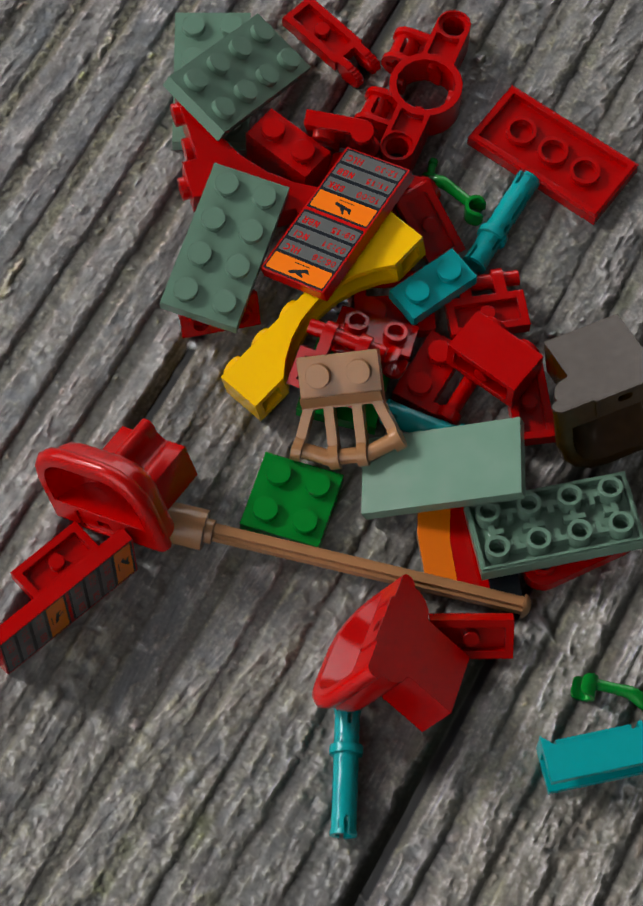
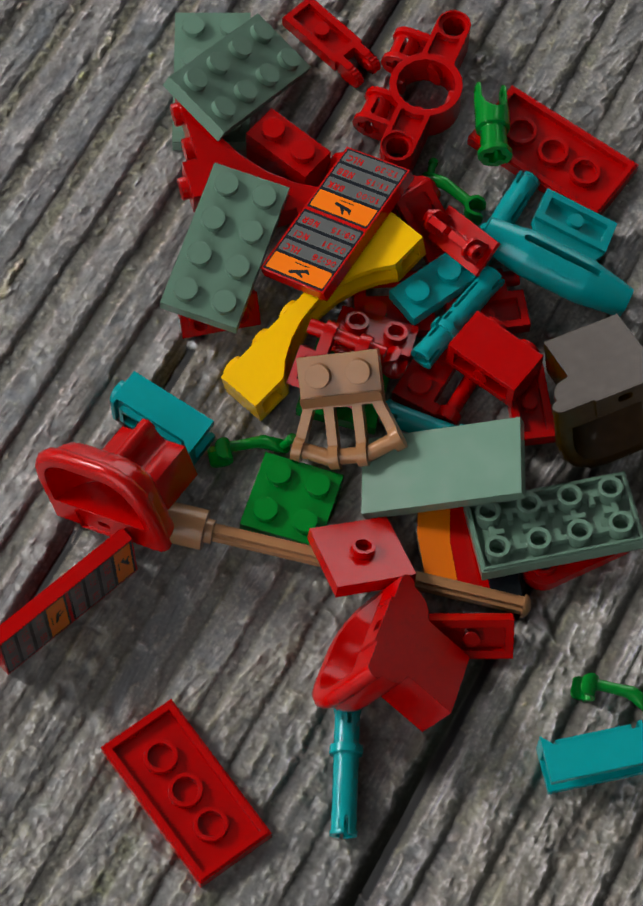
red plate [10,521,98,600] -> none
red plate [304,109,380,157] -> none
none -> red tile [101,699,272,888]
none -> teal window [110,371,215,465]
none -> green piece [207,433,296,468]
none -> red plate [307,516,416,598]
none -> teal pin [411,266,505,369]
none -> red hinge [423,205,500,277]
none -> green piece [474,82,513,166]
none -> teal plate [484,188,634,317]

